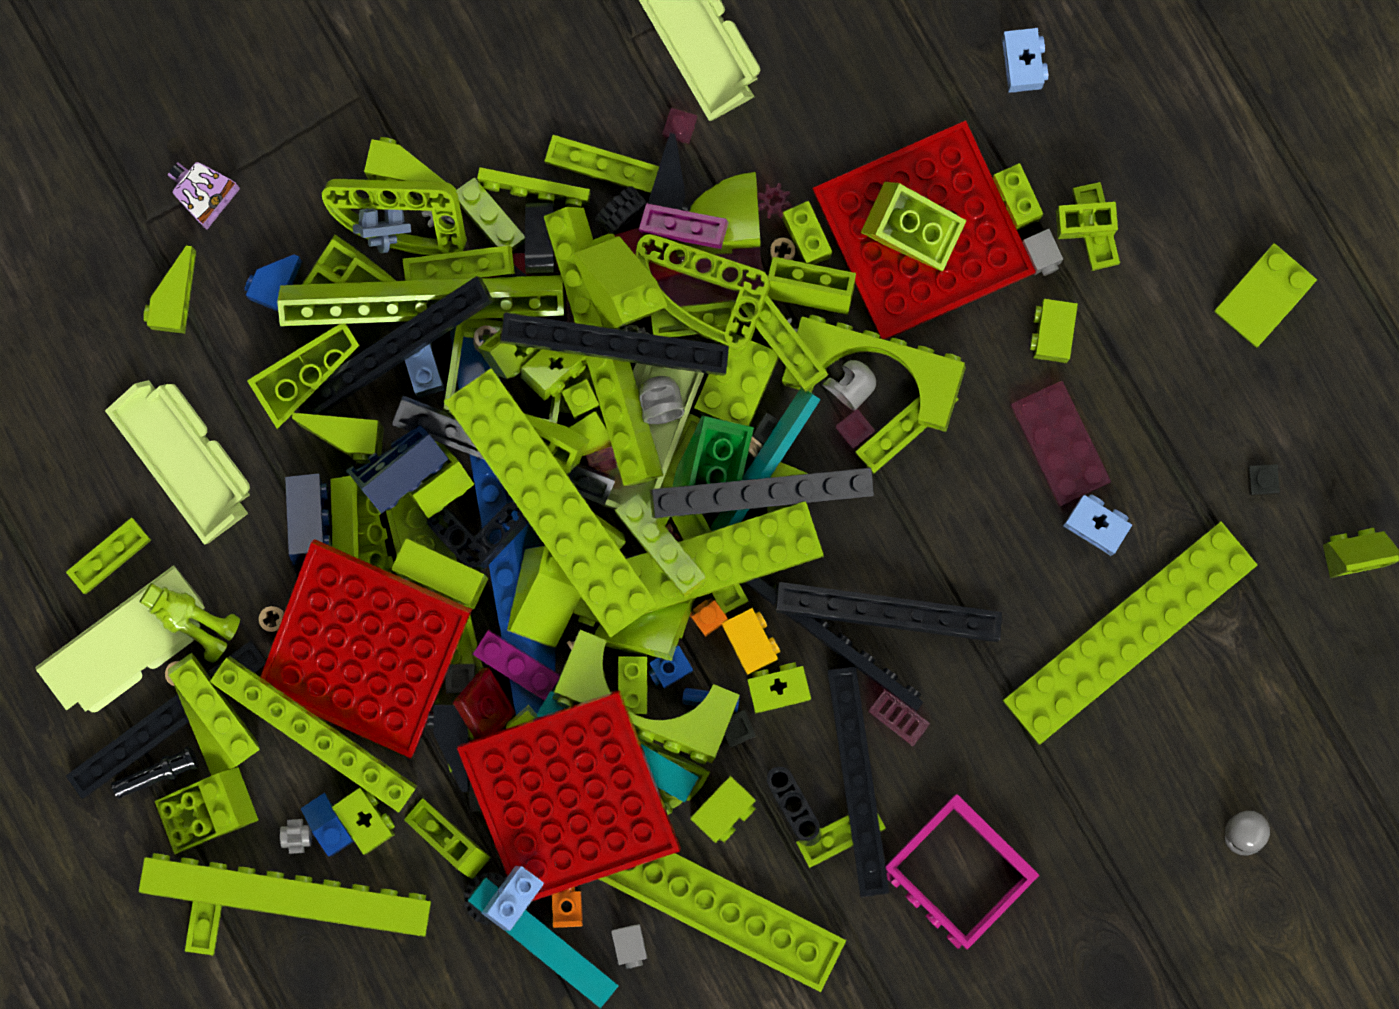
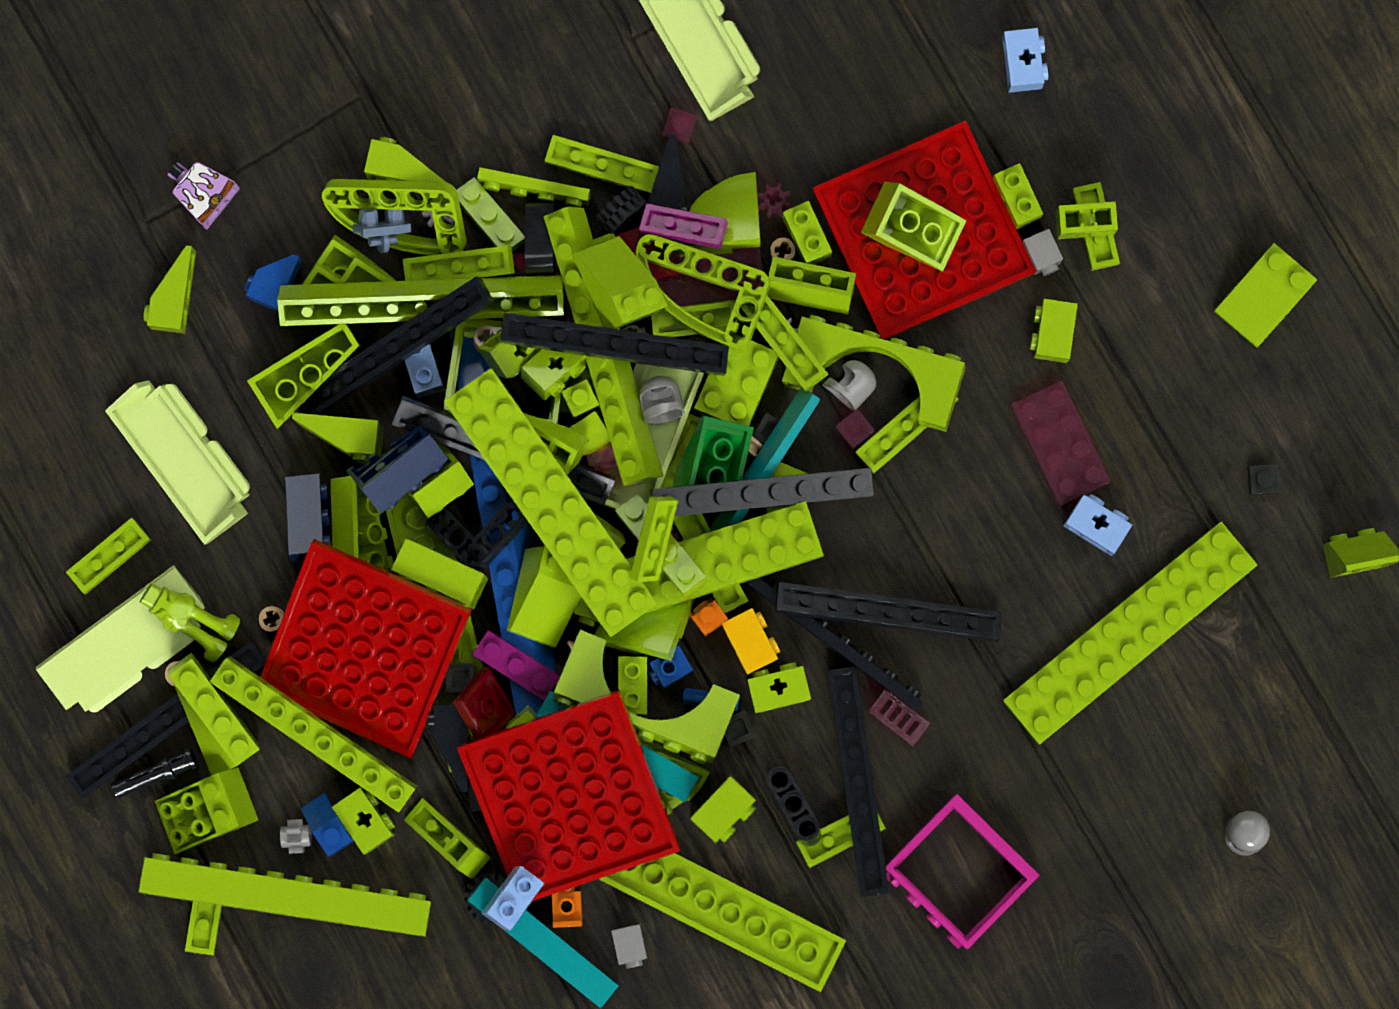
none -> lime plate [630,496,678,582]

